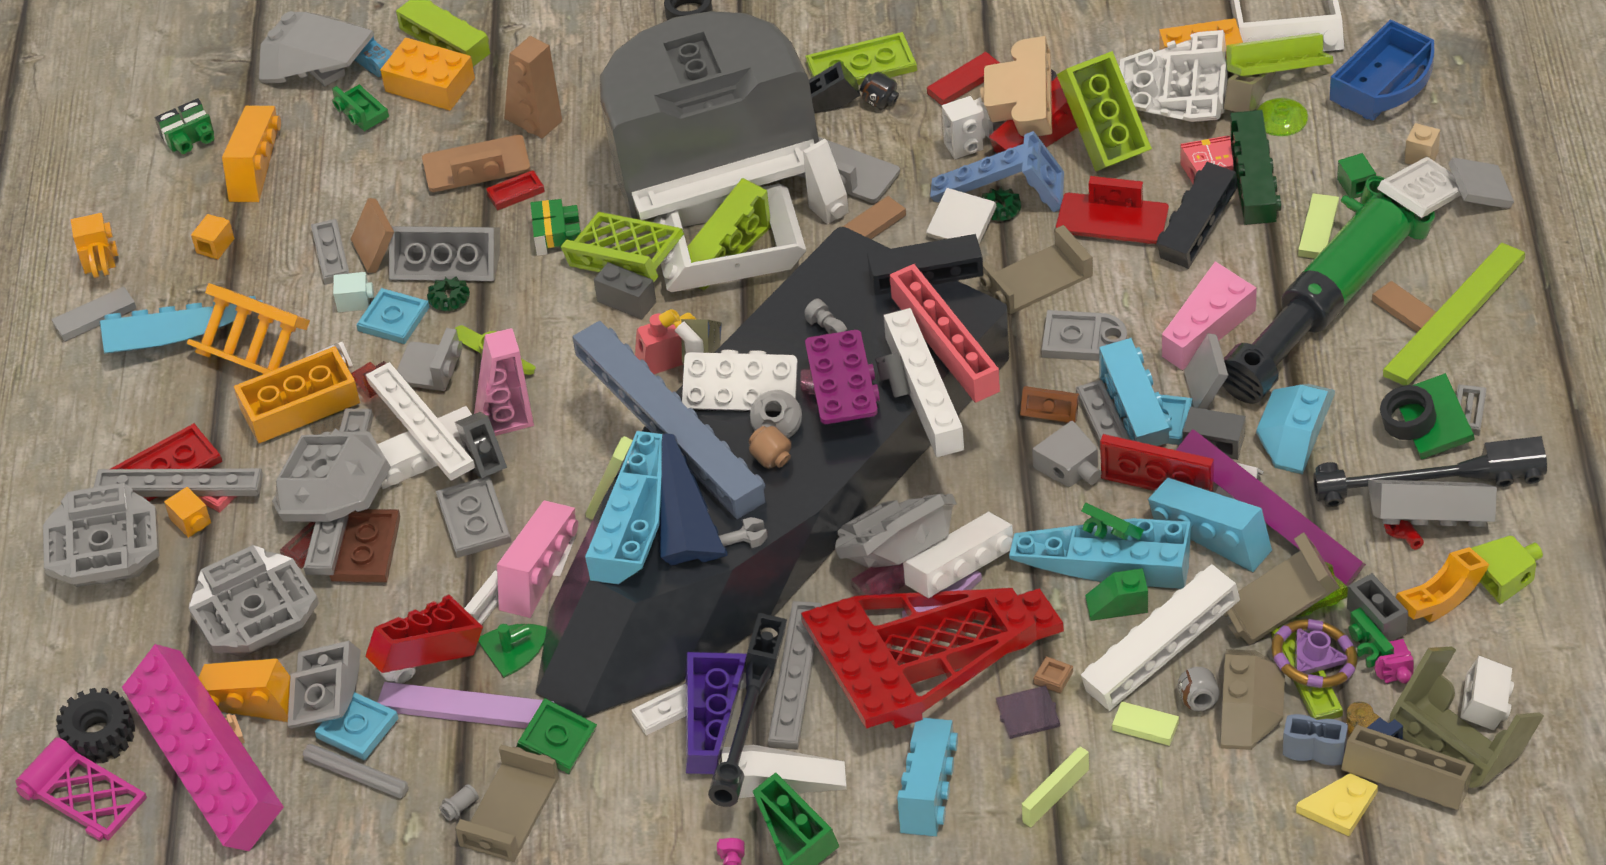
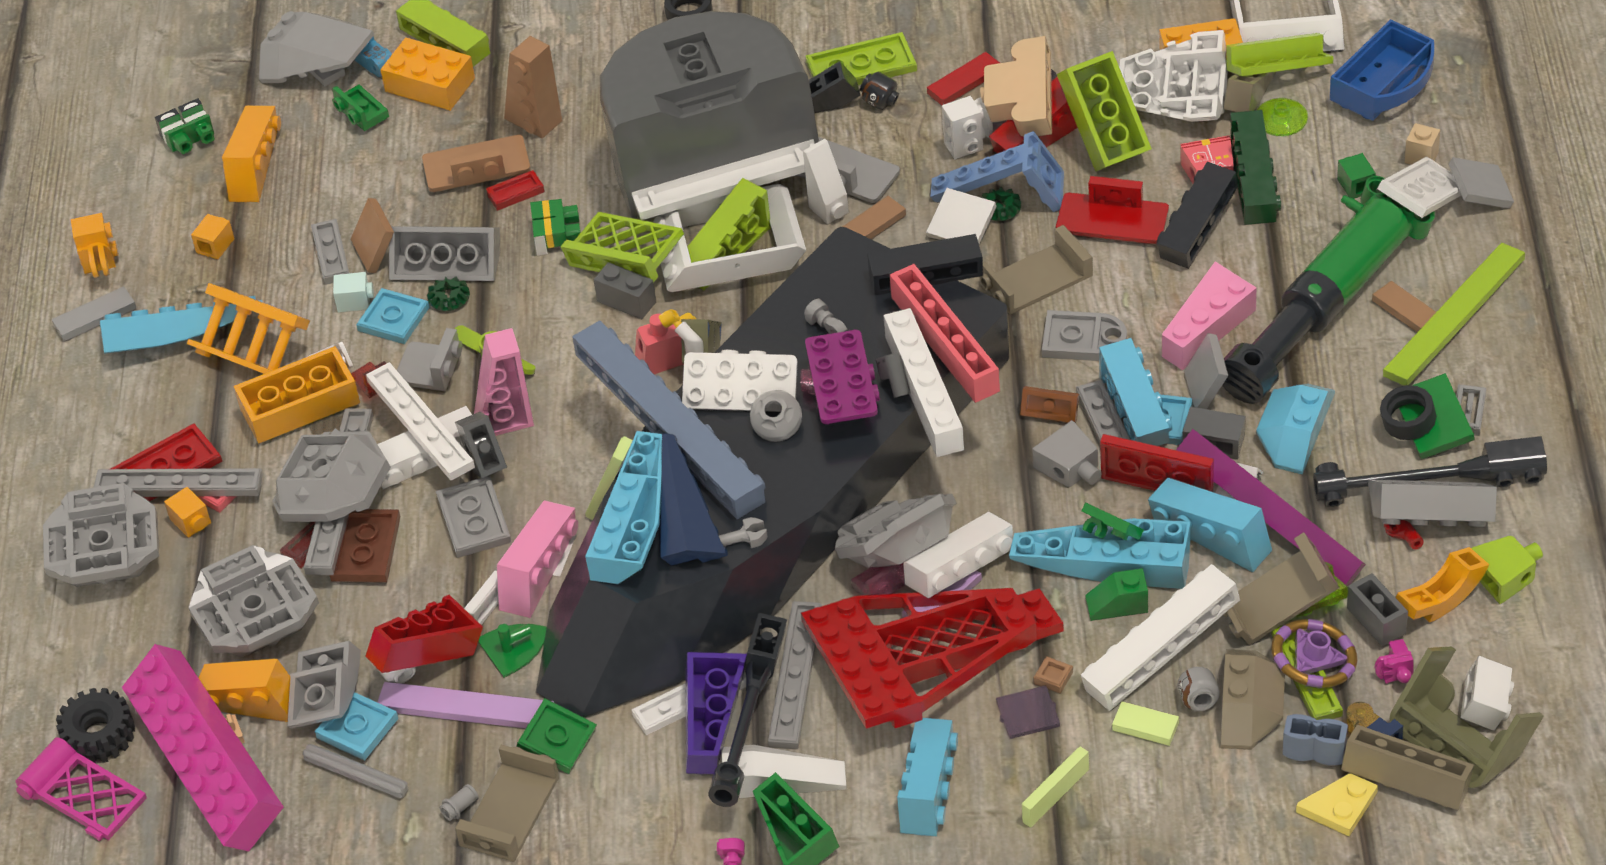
medium nougat head [749,426,791,469] -> none
yellowish green tile [1298,193,1339,259] -> none
green plate [1348,607,1394,668] -> none

